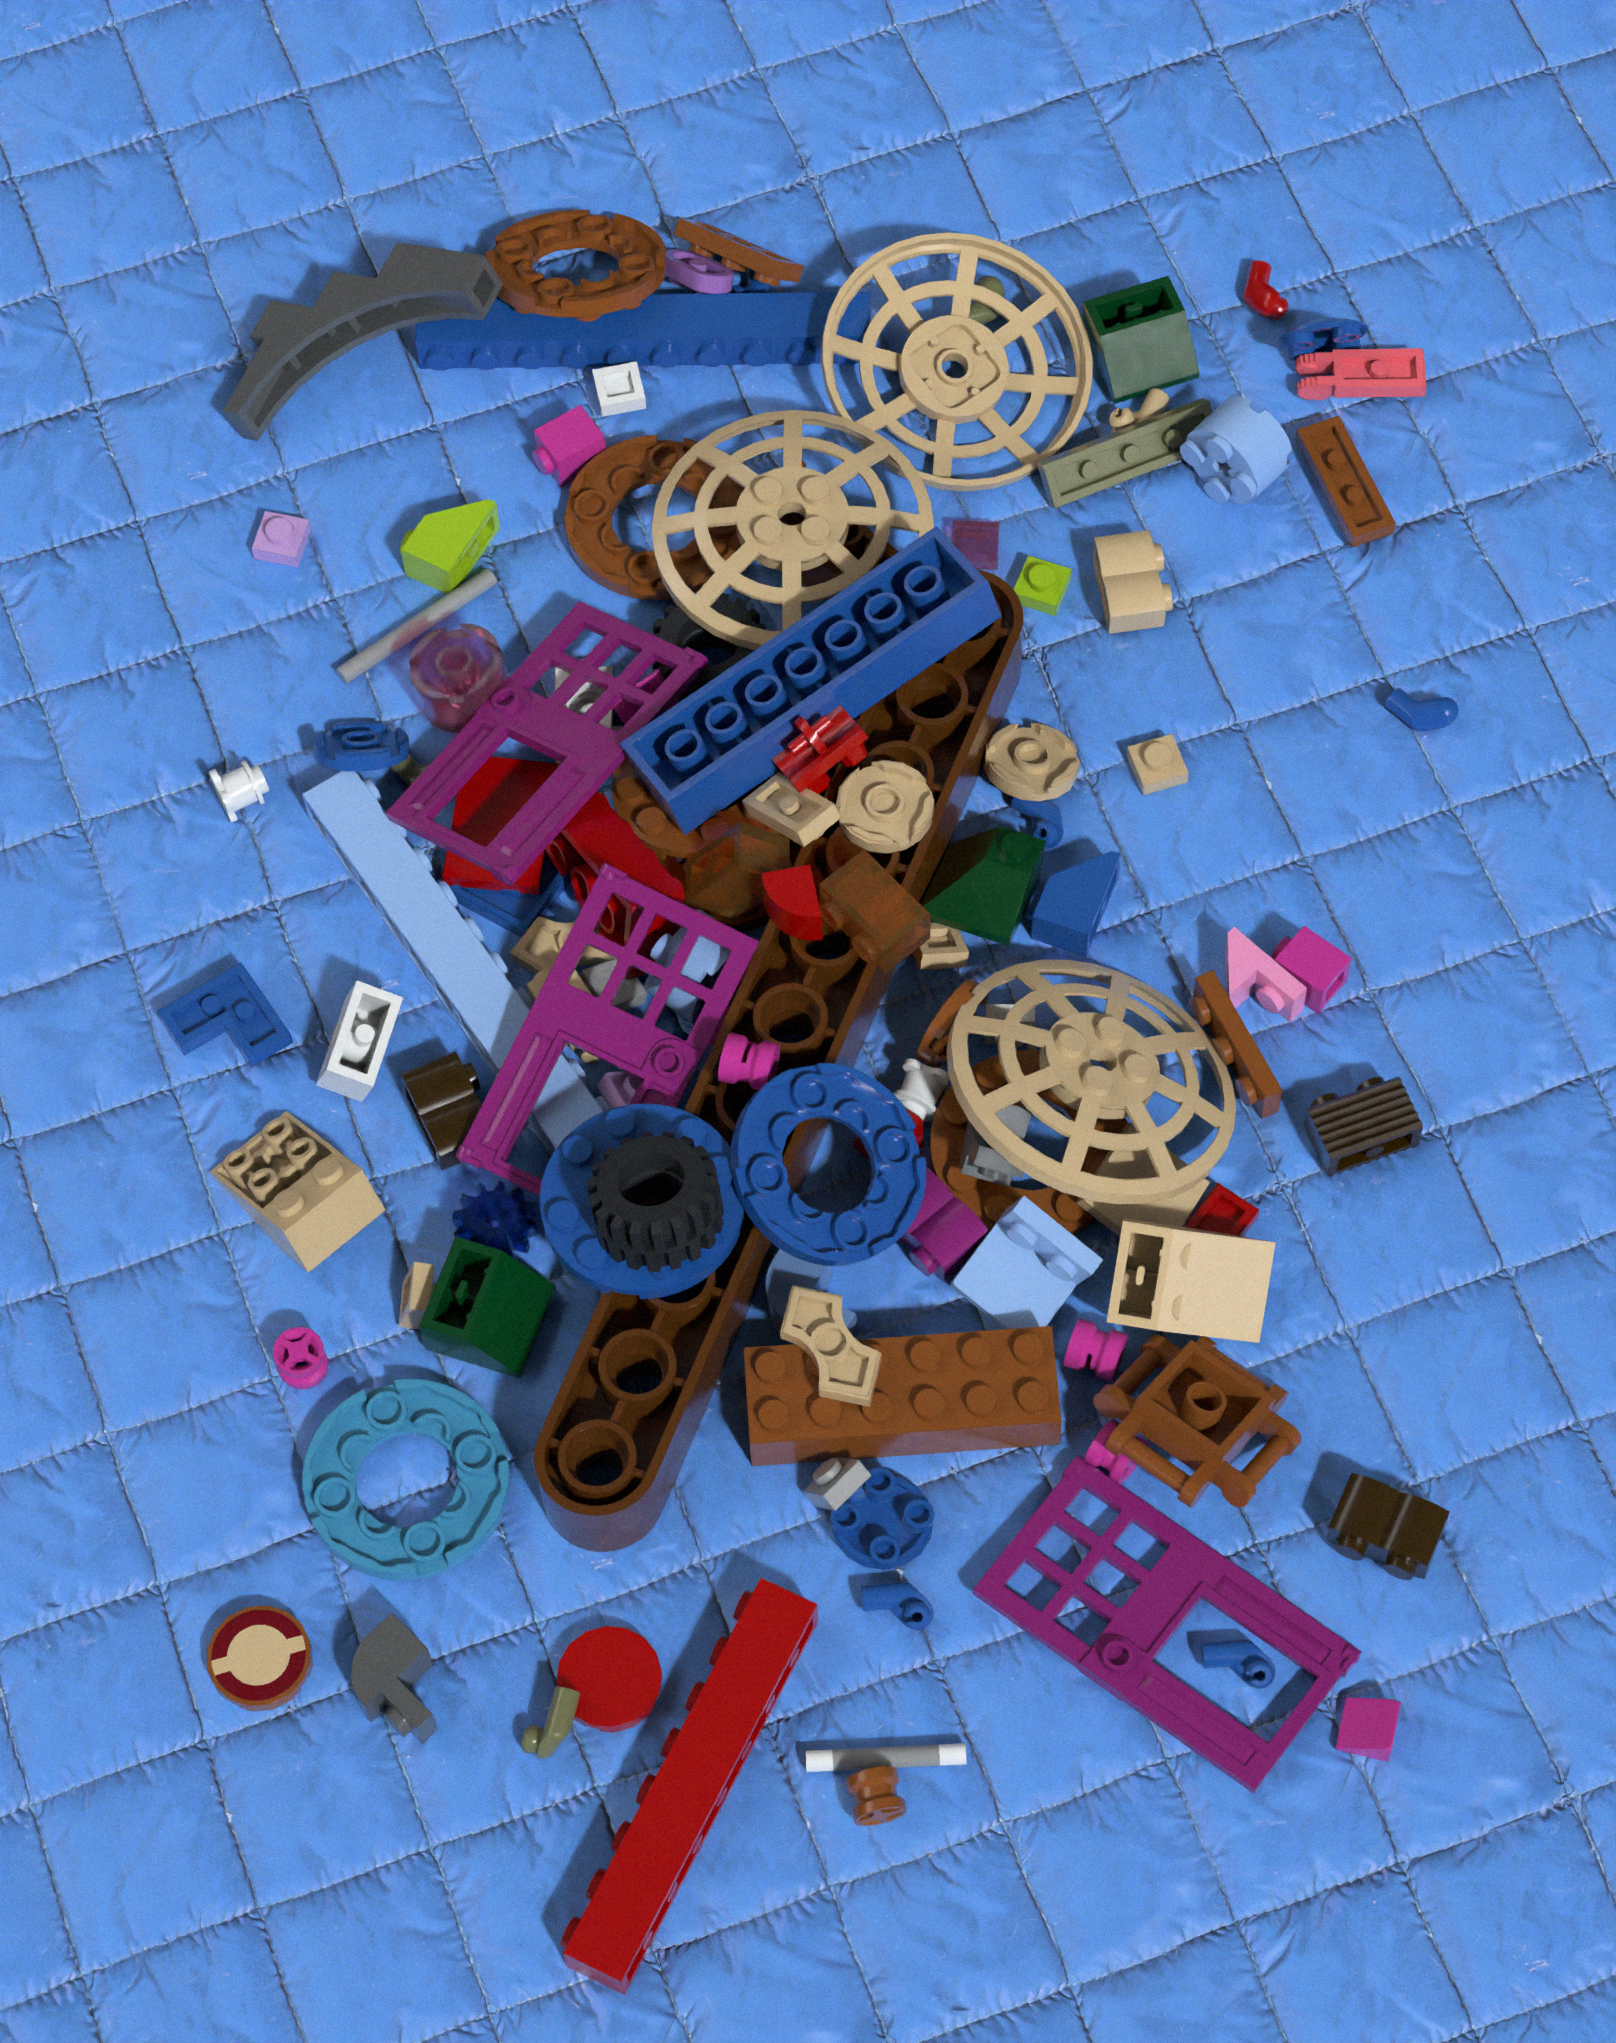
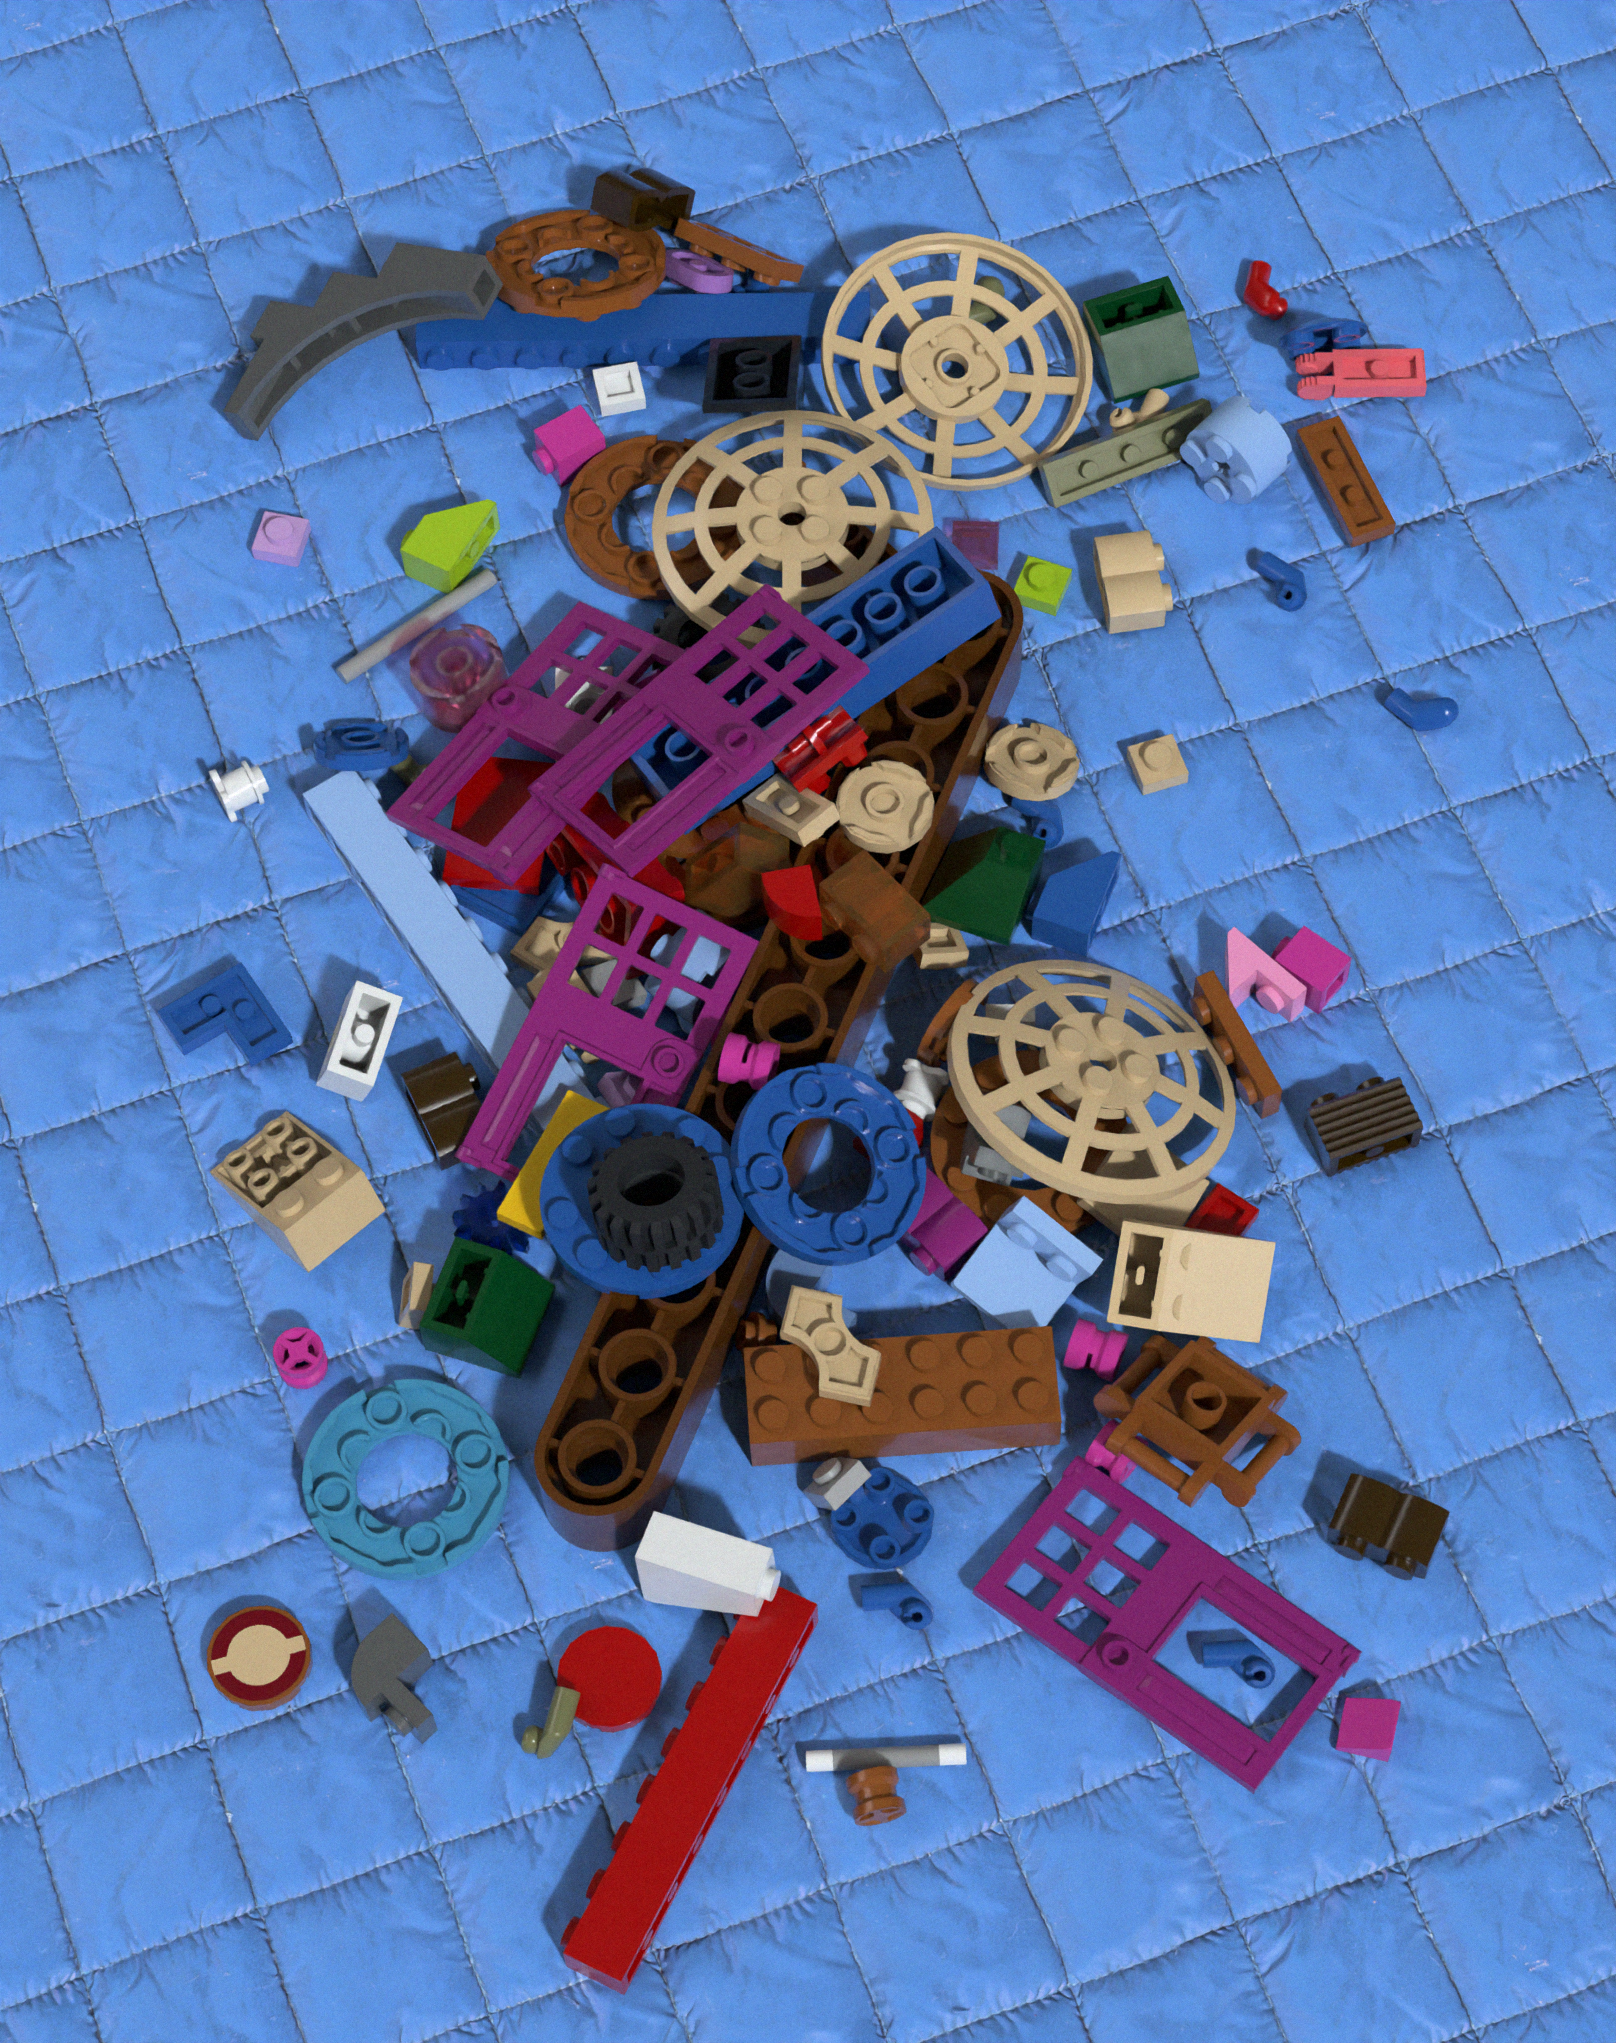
none -> yellow tile [496,1090,610,1240]
none -> magenta door [527,583,870,879]
none -> dark brown brick [590,168,696,232]
none -> white slope [635,1511,781,1617]
none -> black slope [702,335,805,413]
none -> dark orange plate [735,1312,777,1360]
none -> blue arm [1256,552,1307,612]

